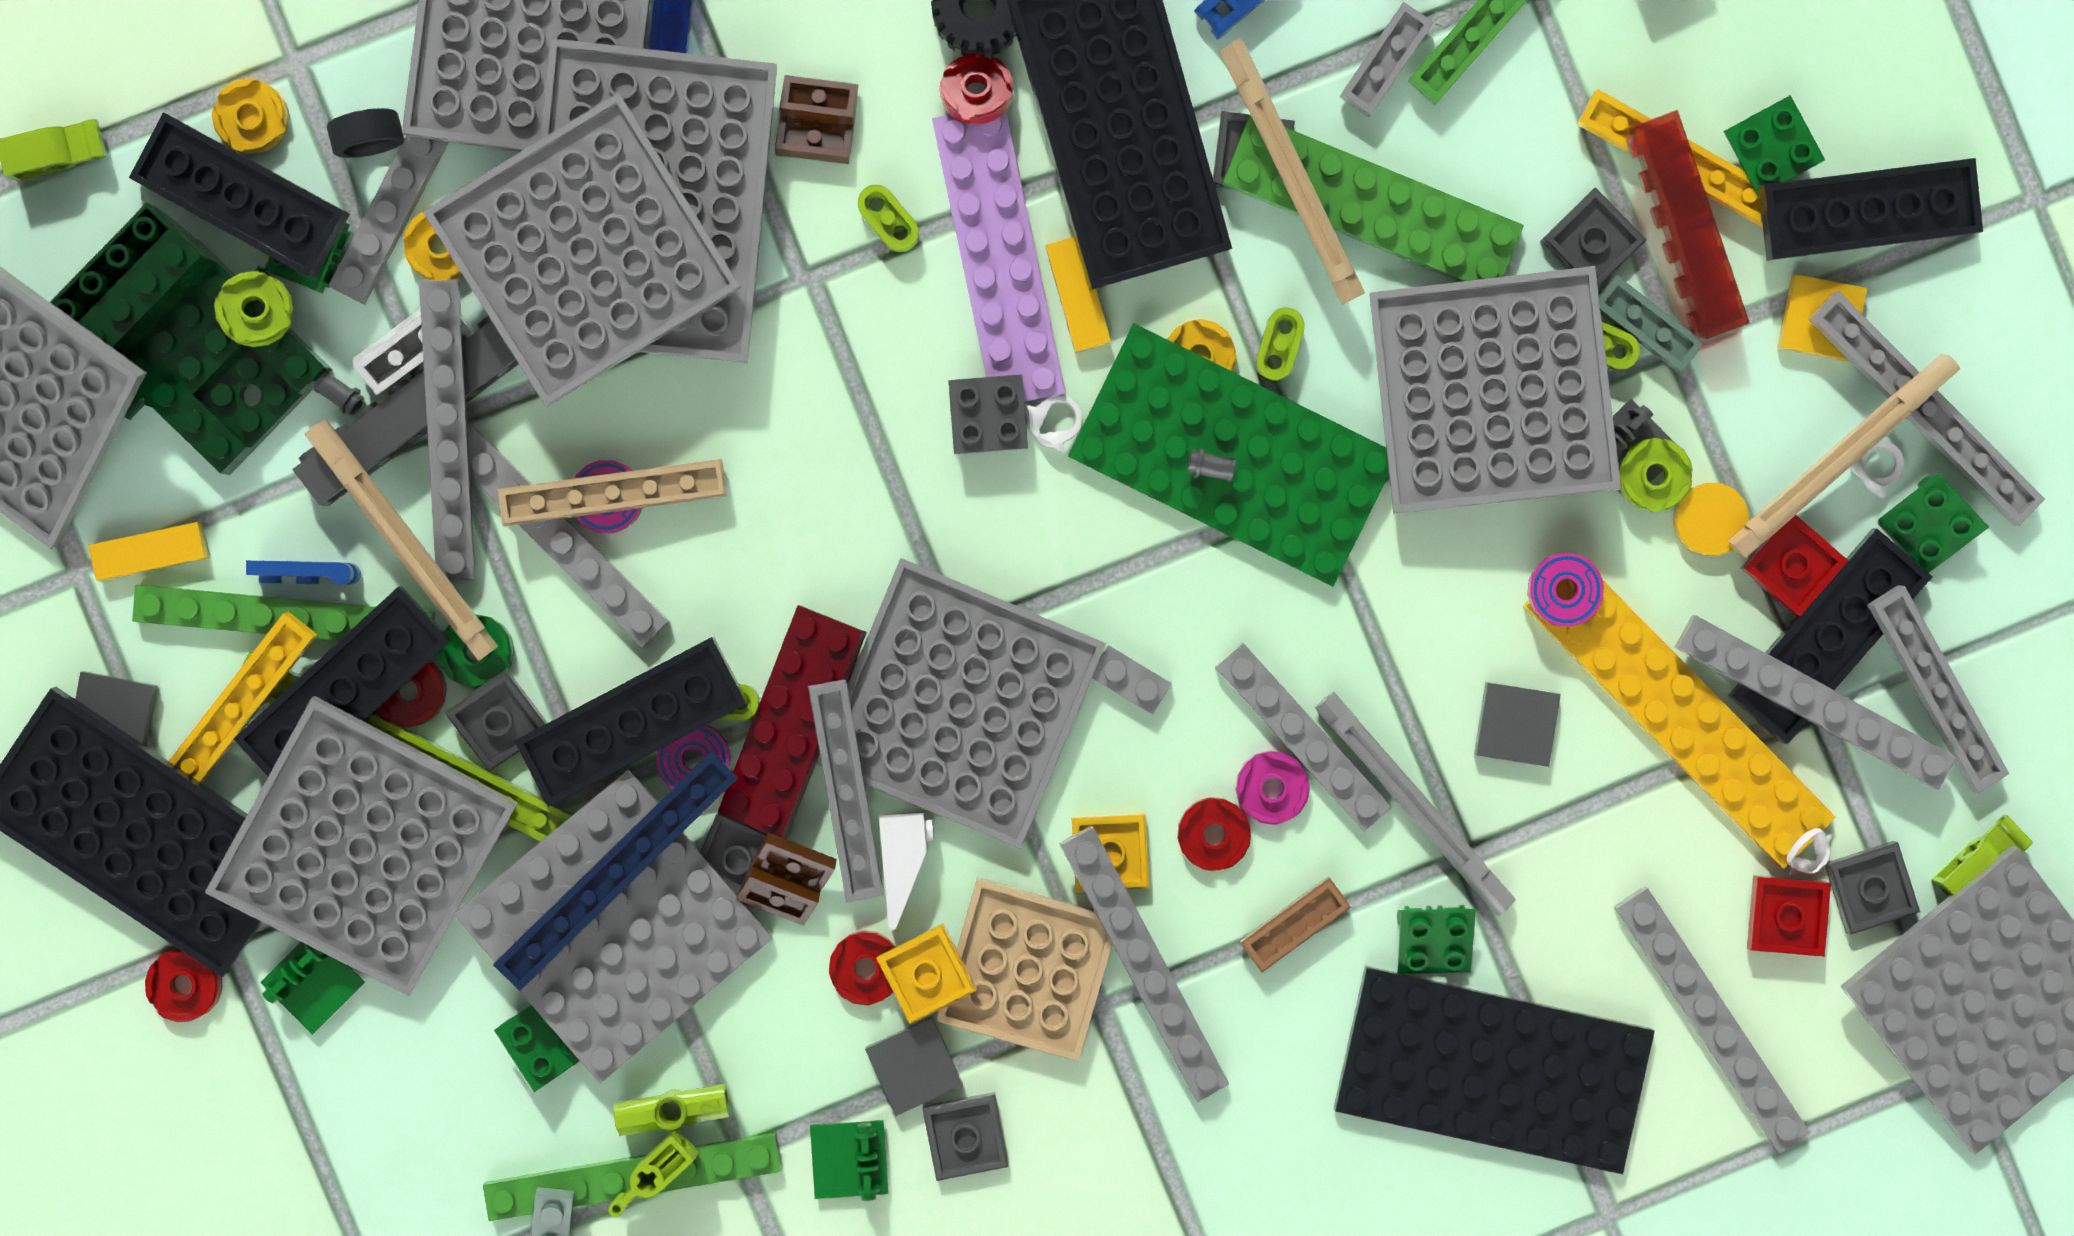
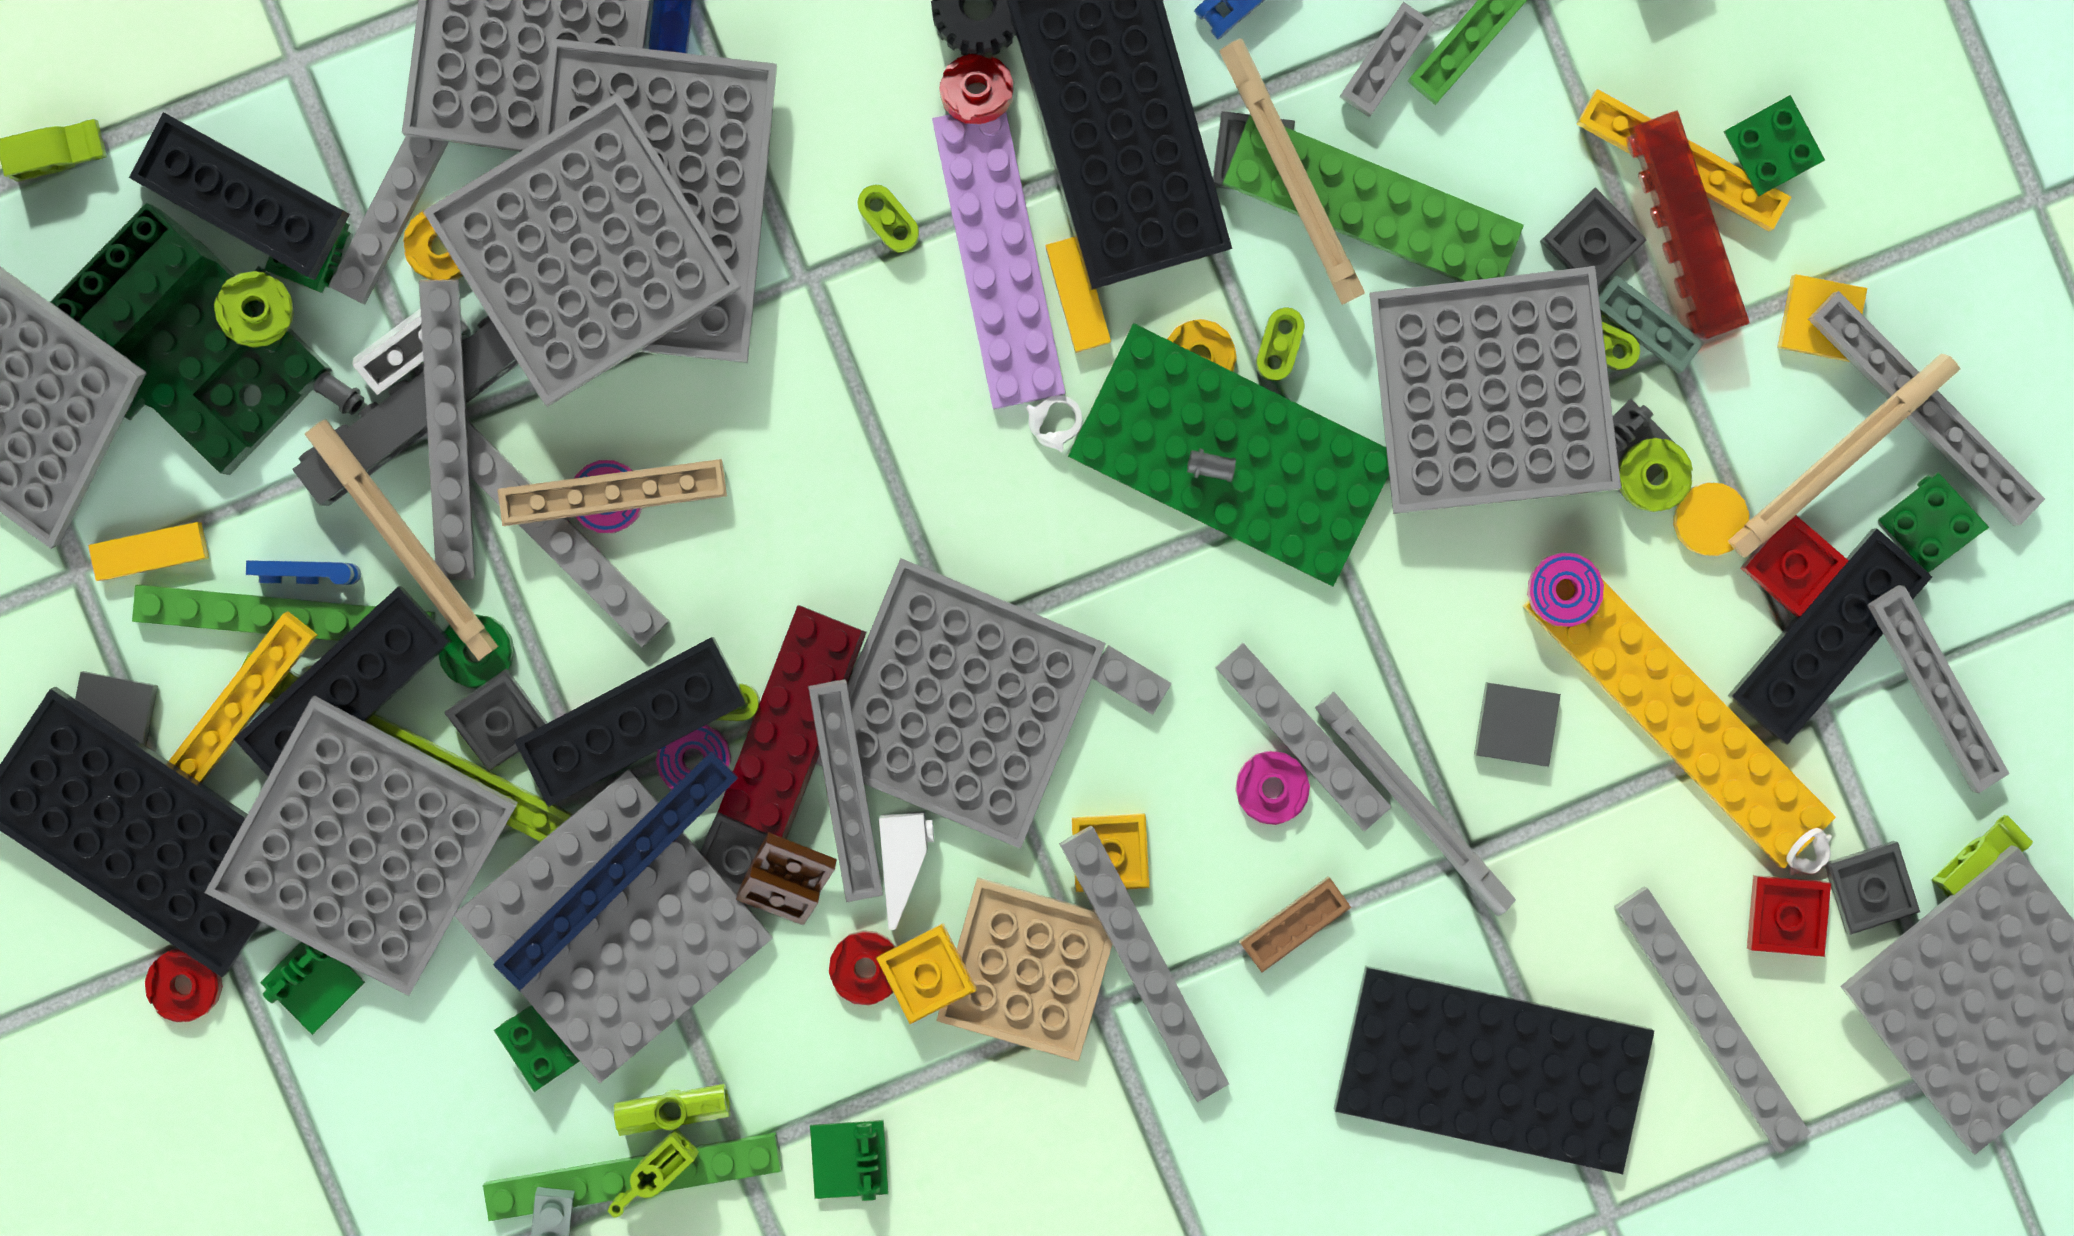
yellow tile [211,78,290,155] -> none
black tyre [327,108,404,158] -> none
red tile [377,661,447,728] -> none
reddish brown slope [775,75,858,164] -> none
dark grey tile [865,1016,963,1116] -> none
dark grey tile [922,1092,1009,1181] -> none
dark grey hinge [948,374,1028,454] -> none
red tile [1177,797,1251,871] -> none
green hinge [1397,905,1476,974] -> none
light grey plate [1674,615,1957,790] -> none
black plate [1758,158,1983,261] -> none
white piece [1851,440,1905,499] -> none

